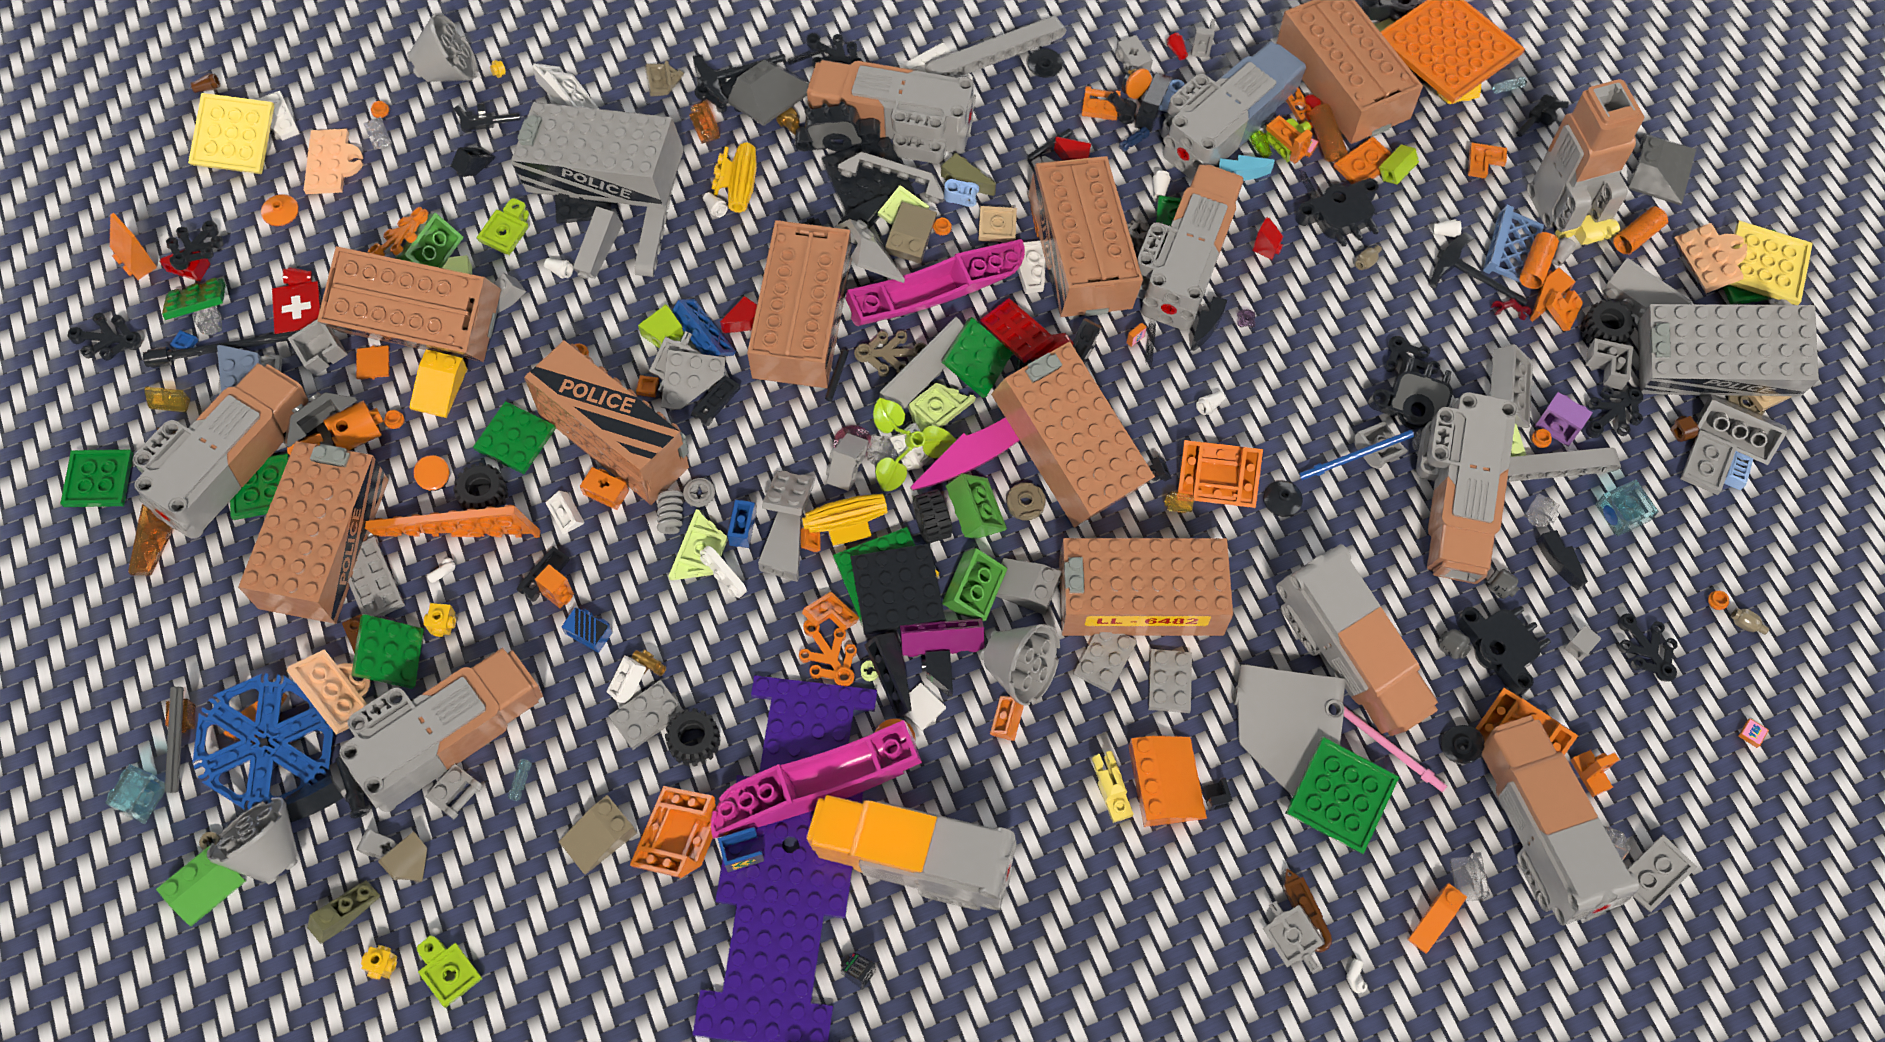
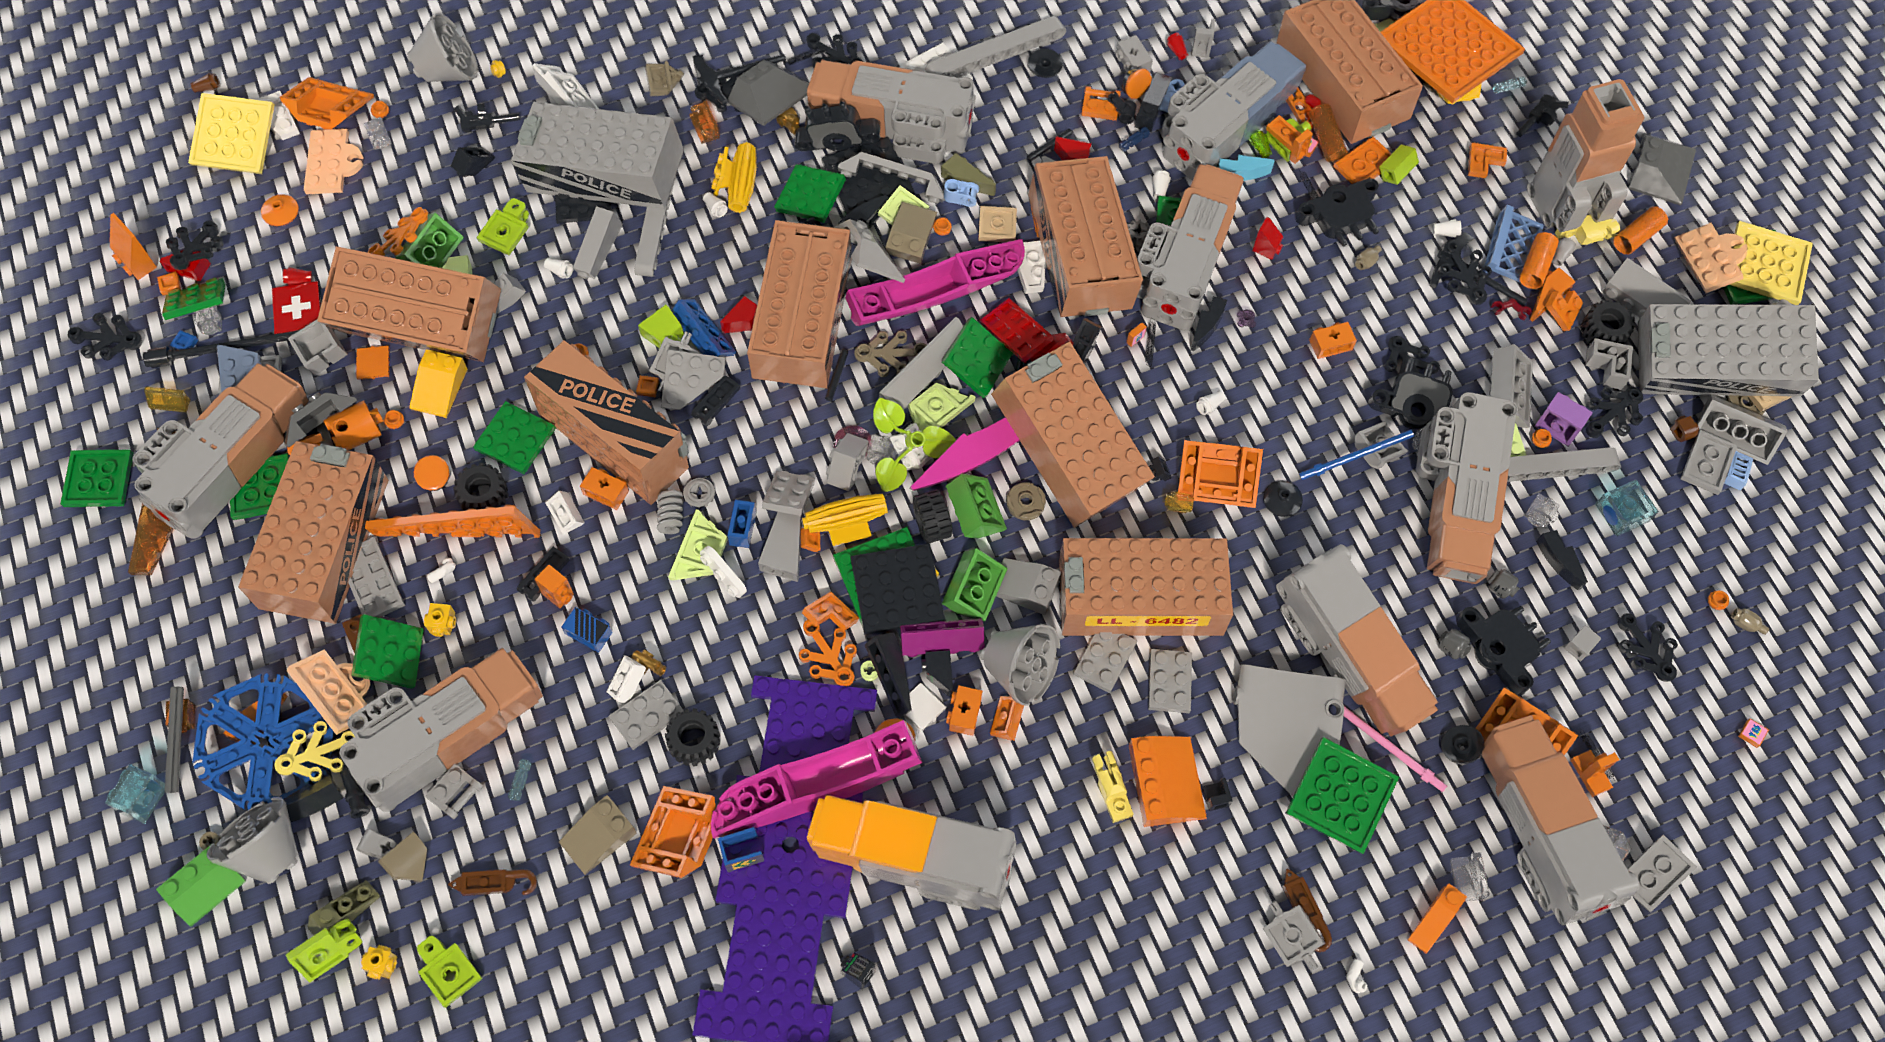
none -> orange tile [157,272,181,295]
none -> light yellow plant [275,721,355,781]
none -> orange slope [280,77,374,130]
none -> lime plate [286,919,363,983]
none -> reddish brown plate [448,869,537,896]
none -> green plate [774,164,846,223]
none -> orange brick [946,685,983,736]
none -> orange brick [1309,322,1357,359]
none -> black plant [1438,240,1492,305]
none -> black piece [1580,729,1615,784]

